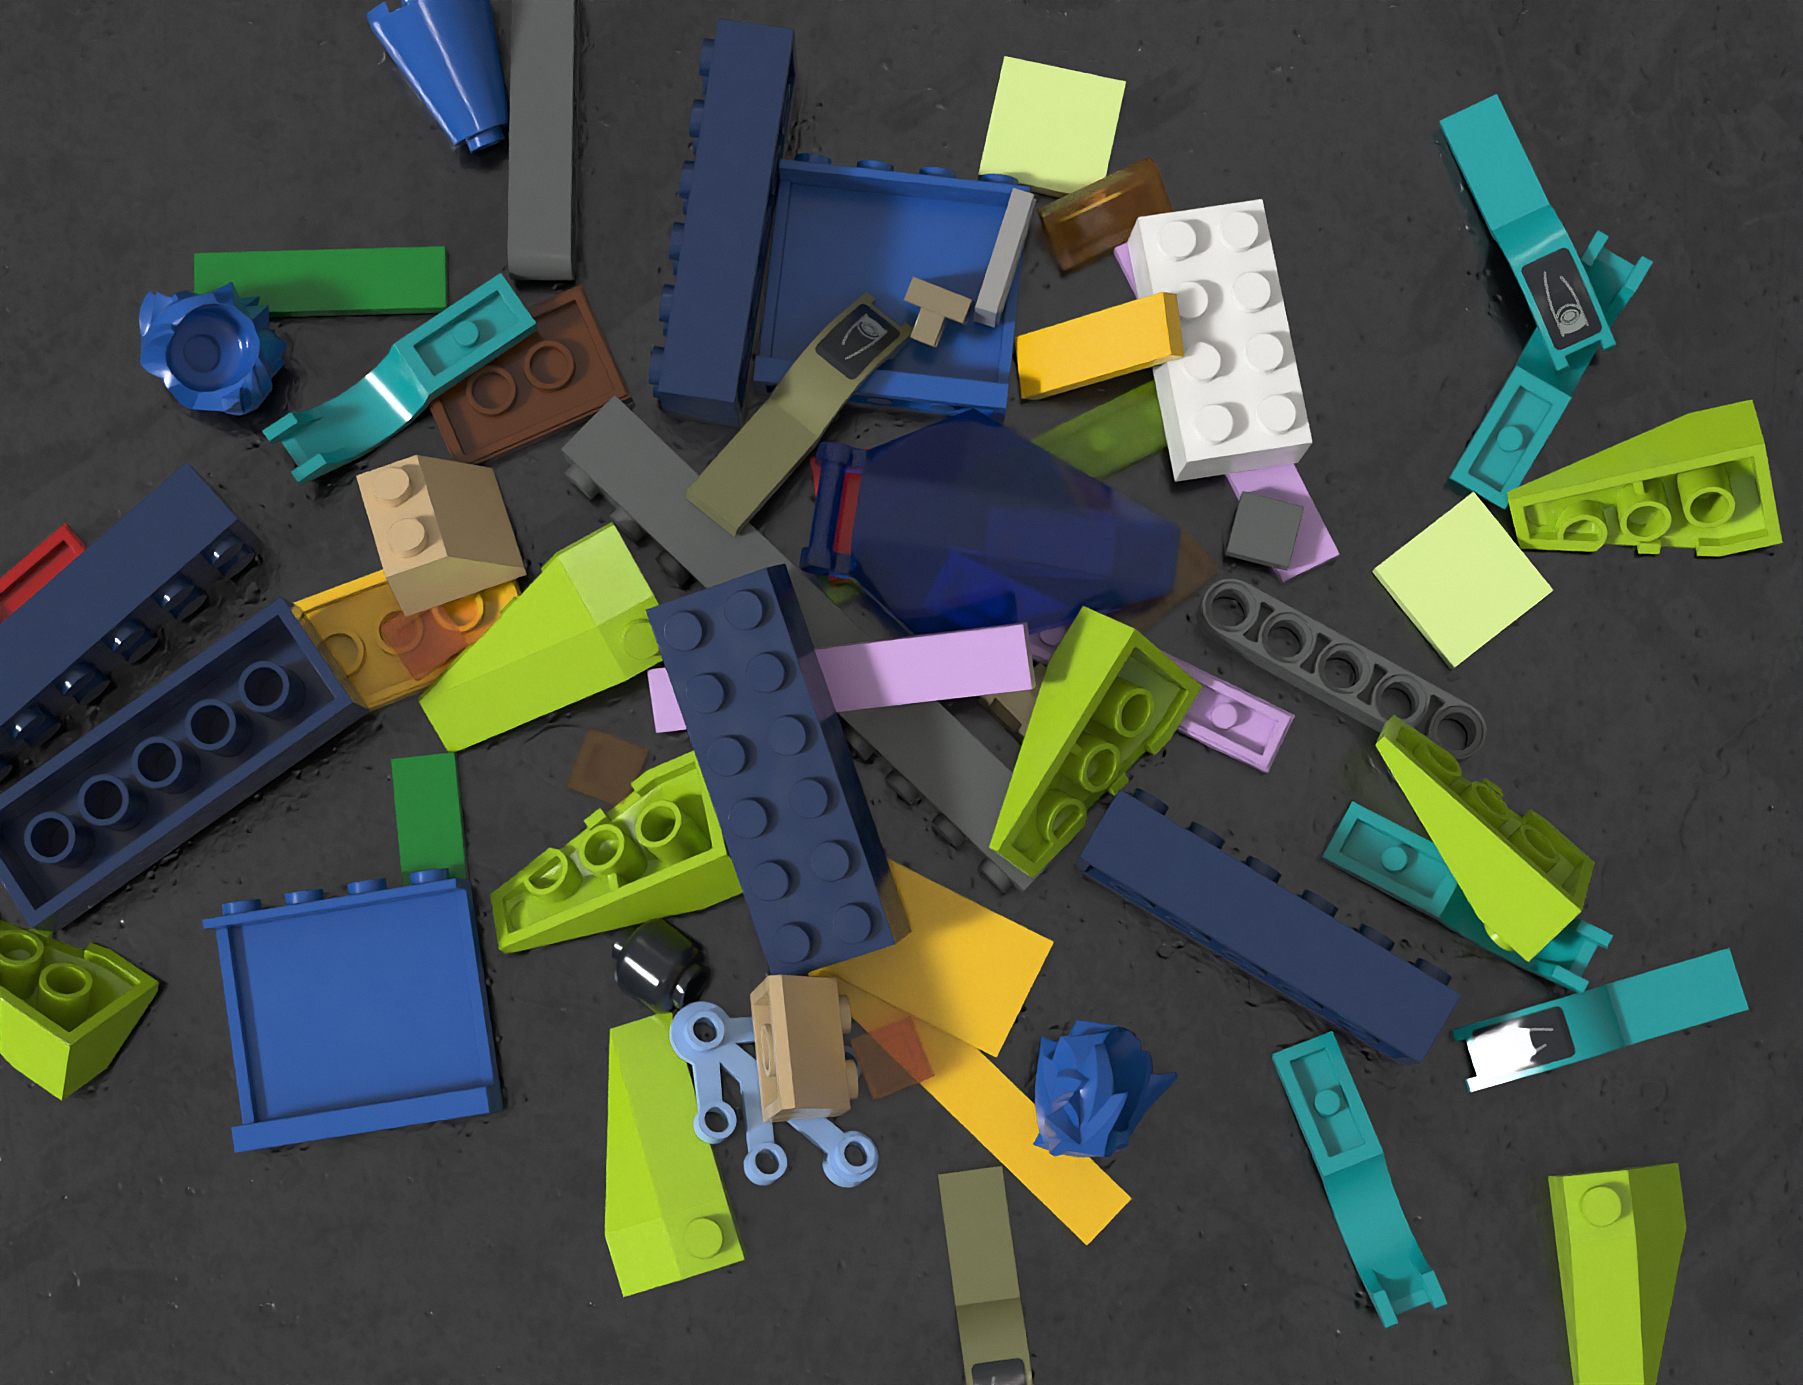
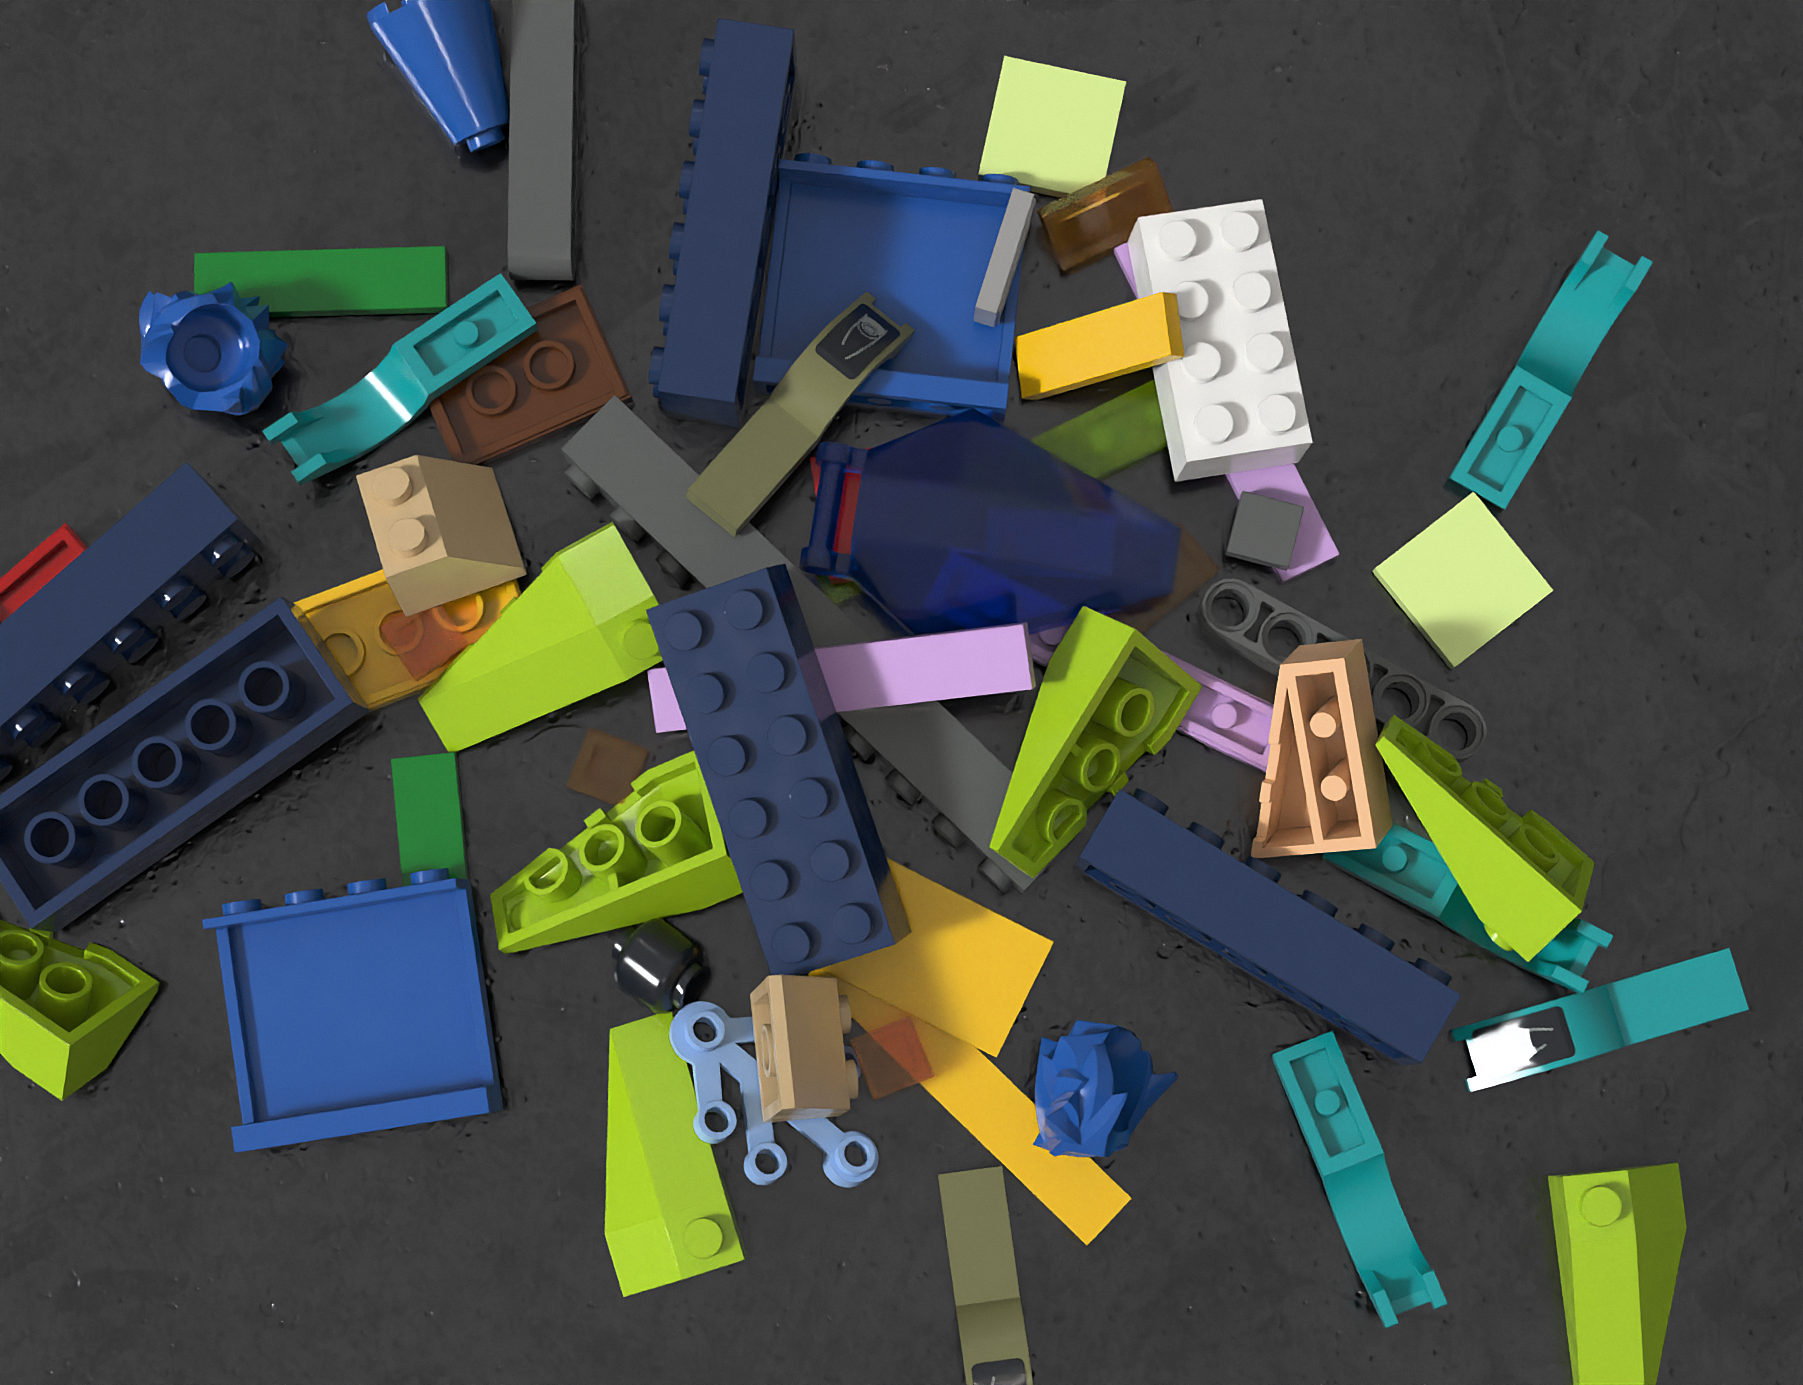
dark tan tile [904,277,975,348] -> none
dark tan tile [978,662,1047,745] -> none
teal piece [1439,94,1616,374] -> none
lime wedge [1507,399,1783,557] -> none
none -> light nougat wedge [1251,639,1393,858]

